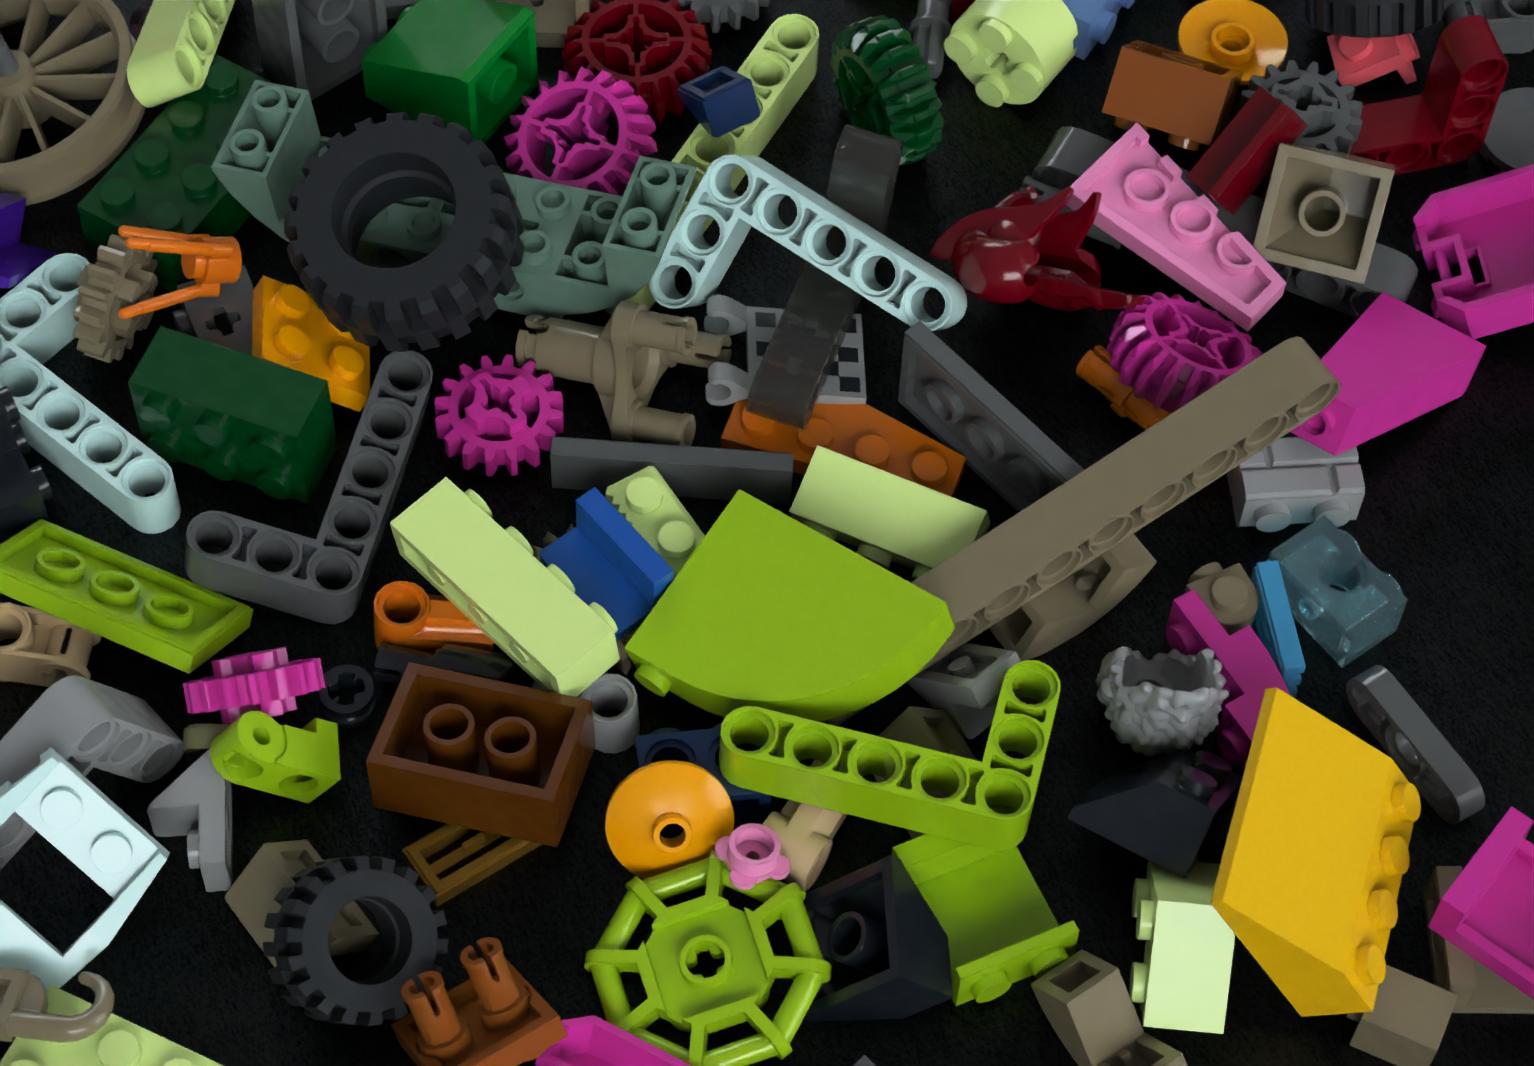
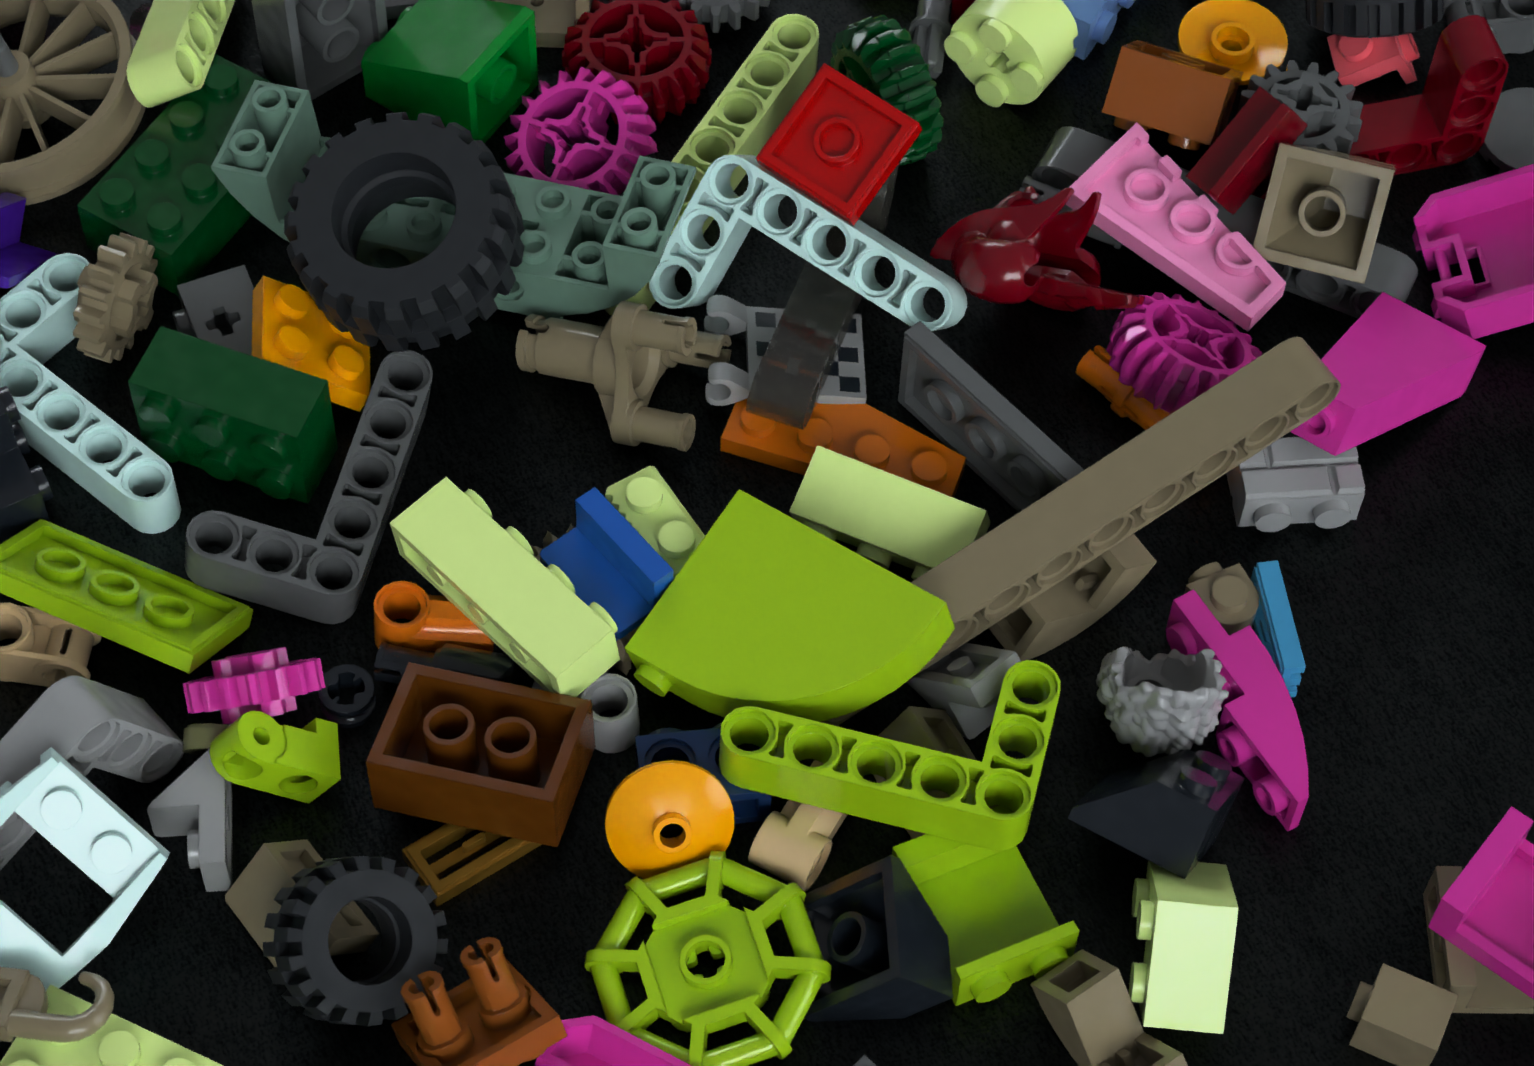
orange plant [118,225,242,319] -> none
dark pink gear [434,354,564,477] -> none
dark grey tile [550,437,794,505] -> none
dark blue slope [677,66,760,137] -> none
bright pink plate [715,823,791,890] -> none
yellow slope [1210,687,1421,1017] -> none
clear light blue brick [1267,515,1408,668] -> none
dark grey beam [1346,665,1485,825] -> none
none -> red tile [755,63,923,226]

